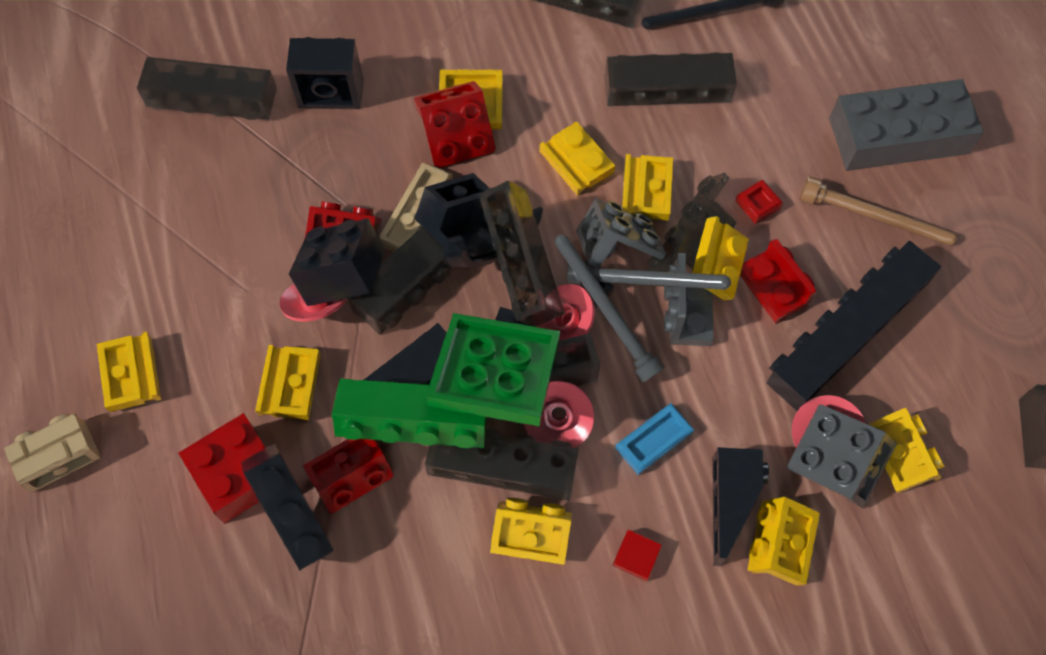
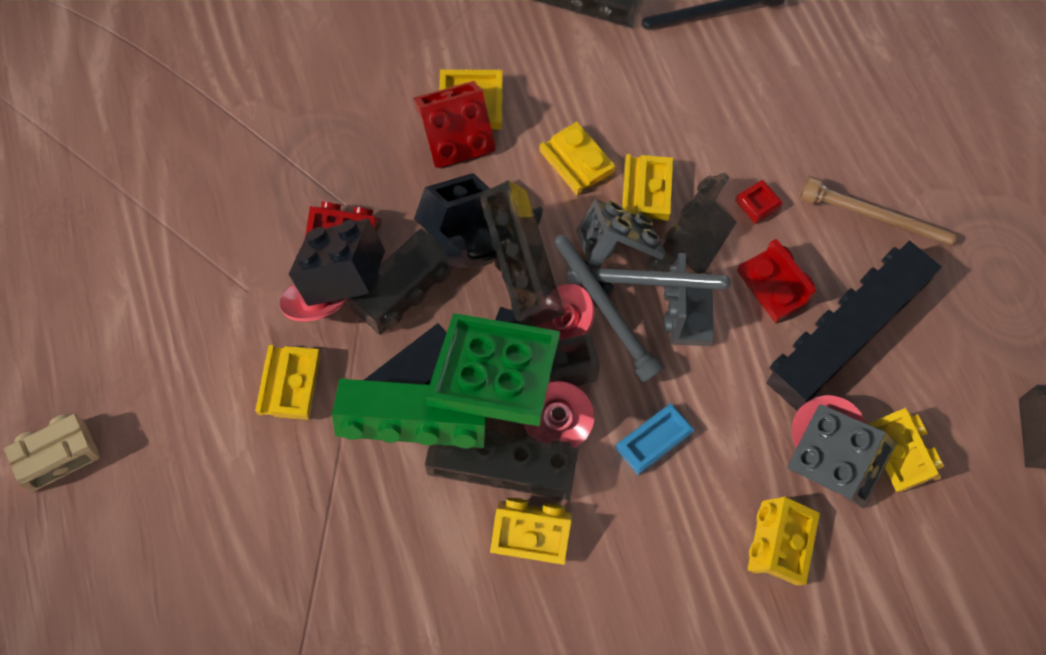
yellow plate [96,331,161,412] -> none
clear smoke brick [137,57,277,120] -> none
red brick [178,413,266,524] -> none
black brick [241,444,334,571] -> none
black brick [286,37,363,109] -> none
red bracket [302,439,394,514] -> none
tan tile [379,162,452,257] -> none
clear smoke brick [605,52,737,107] -> none
red tile [612,529,662,582] -> none
yellow plate [692,216,749,301] -> none
black slope [712,447,769,566] -> none
dark grey brick [829,79,984,171] -> none

